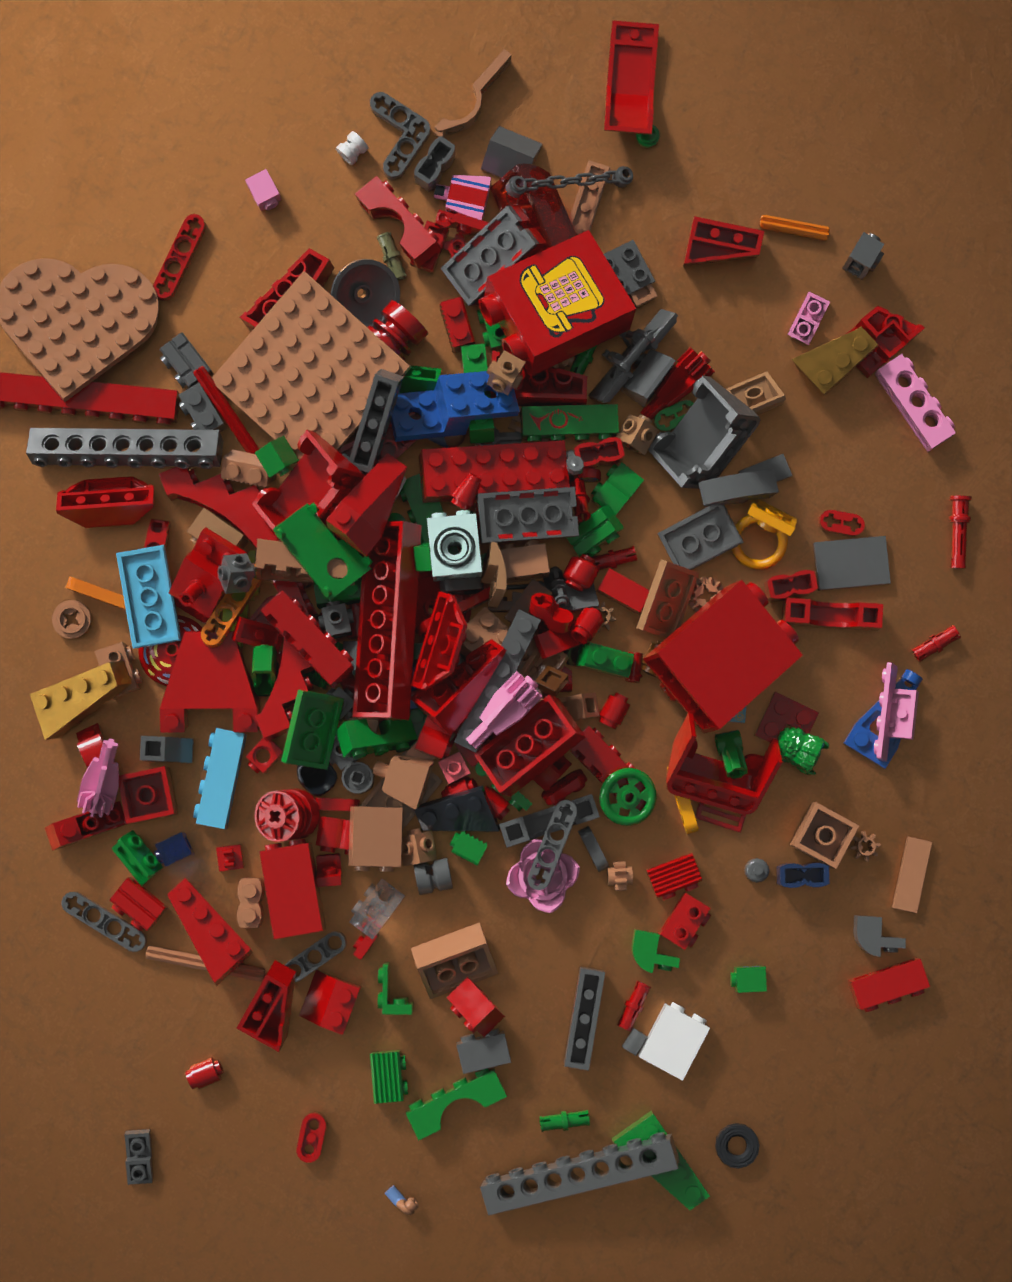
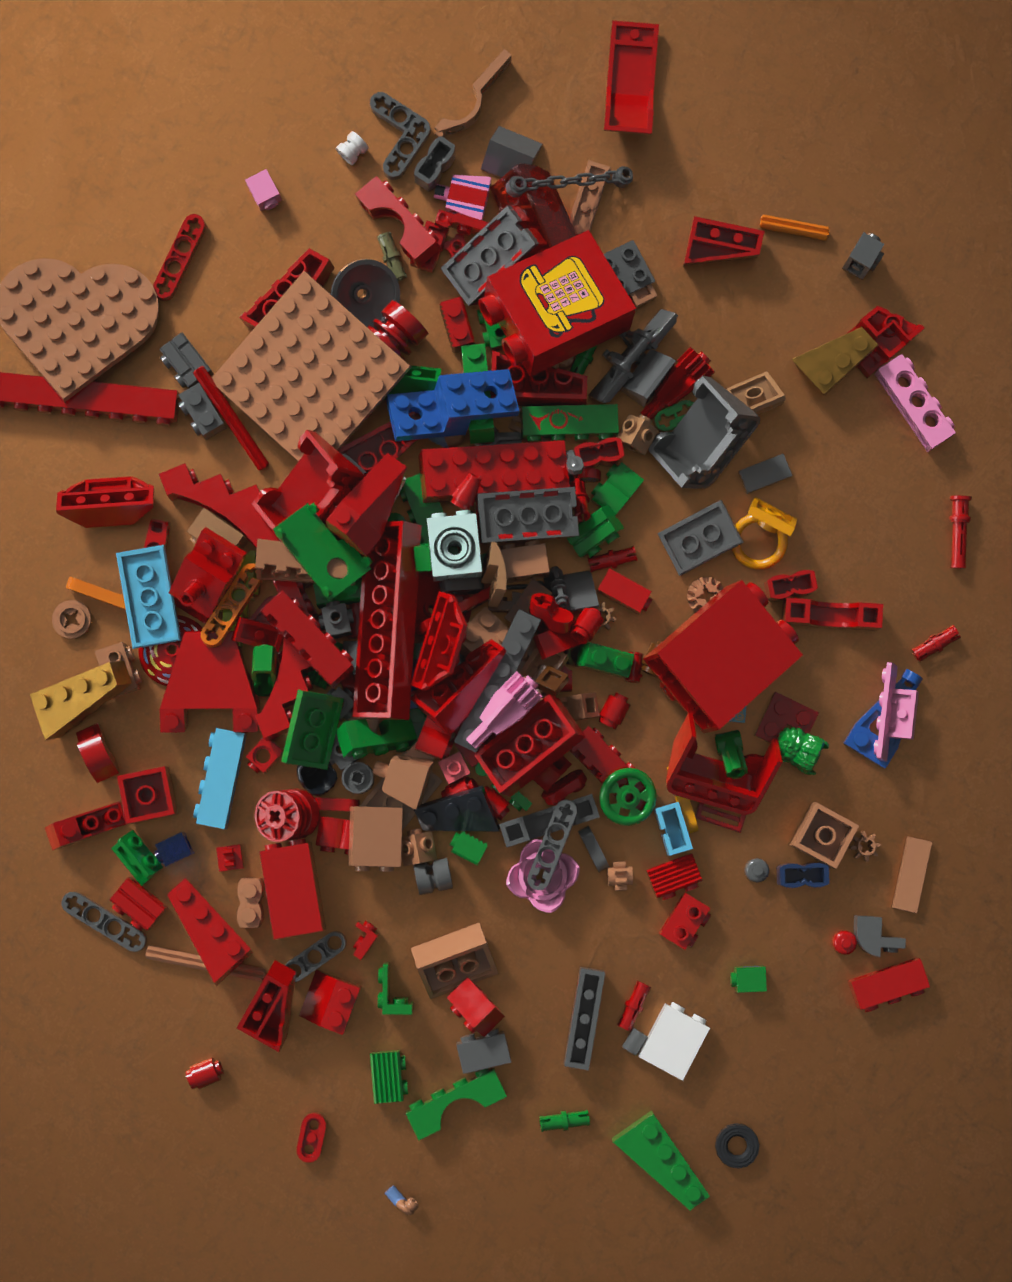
dark grey brick [26,428,224,469] -> none
bright pink piece [77,738,119,818] -> none
dark grey slope [125,1129,153,1185] -> none
dark grey slope [140,736,194,763] -> none
dark grey brick [218,554,256,594] -> none
nougat brick [221,450,277,488] -> none
green brick [255,436,299,478] -> none
red bracket [316,853,342,887] -> none
dark grey brick [349,369,404,473] -> none
clear brick [349,879,405,940] -> none
dark grey brick [480,1132,680,1215] -> none
medium nougat brick [486,351,525,396] -> none
red head [563,554,599,592] -> none
green brick [631,929,680,973] -> none
green plate [636,125,660,148] -> none
medium nougat plate [636,559,699,638] -> none
dark grey slope [698,470,779,506] -> none
bright pink slope [787,292,830,345] -> none
dark grey tile [813,536,891,591] -> none
red beam [818,510,865,537] -> none
none -> medium azure piece [654,802,693,856]
none -> red piece [832,930,857,955]

